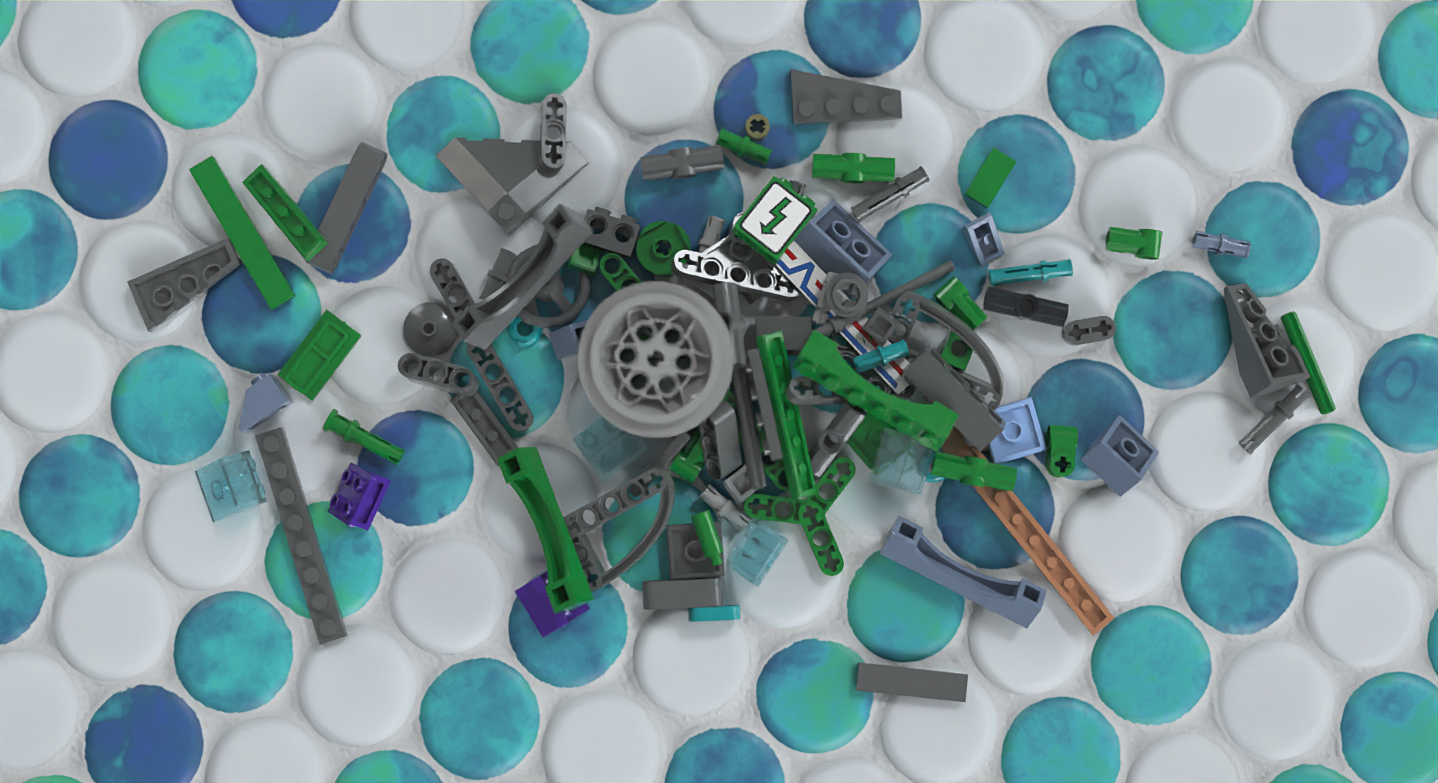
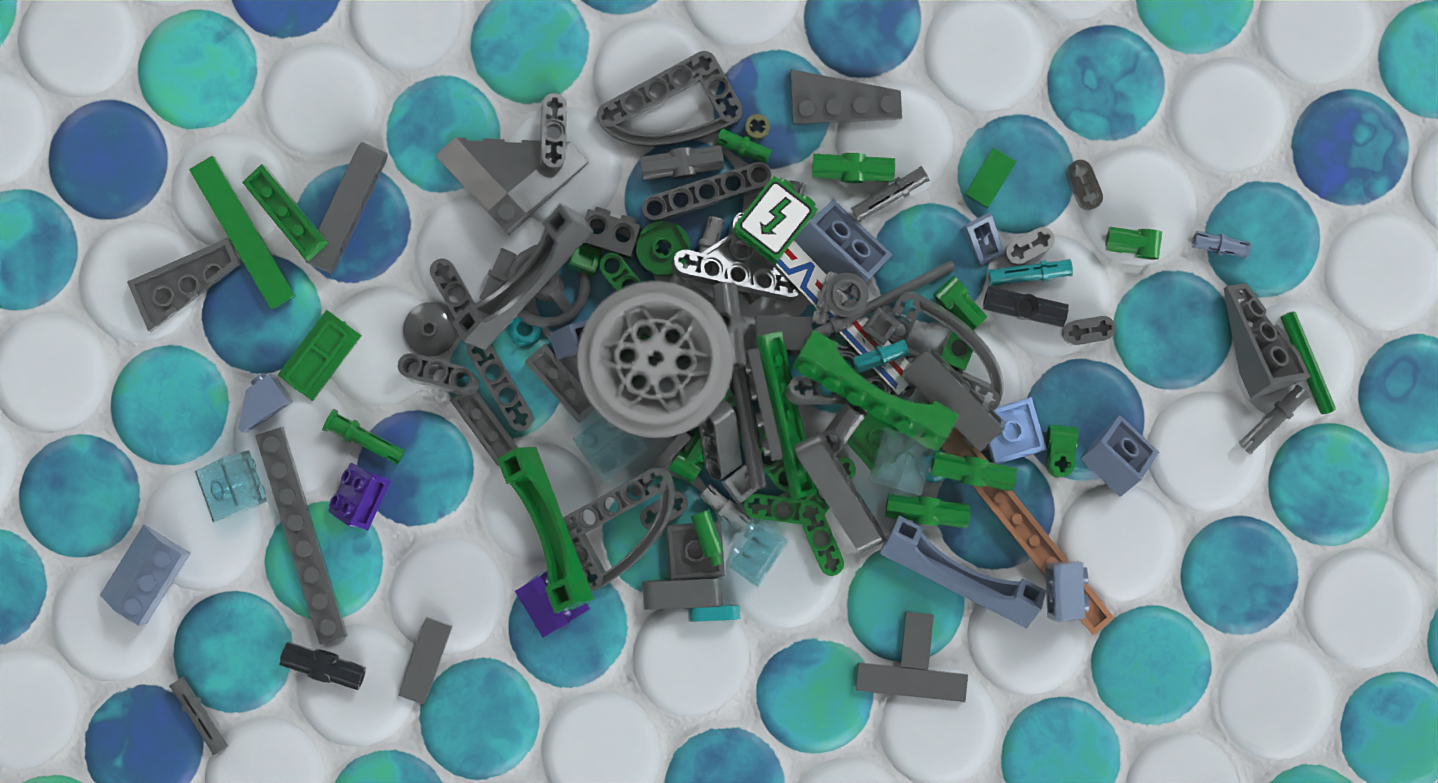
none -> sand blue slope [100,525,191,626]
none -> dark grey pin [169,677,228,755]
none -> black piece [279,642,367,690]
none -> dark grey tile [398,617,453,705]
none -> dark grey plate [525,344,595,423]
none -> dark grey beam [597,51,743,147]
none -> dark grey beam [640,491,688,530]
none -> dark grey beam [642,162,772,223]
none -> dark grey beam [794,432,886,553]
none -> green piece [885,494,970,528]
none -> dark grey tile [900,611,934,670]
none -> light grey beam [1004,227,1055,265]
none -> sand blue slope [1045,561,1089,622]
none -> clear smoke beam [1066,159,1103,211]

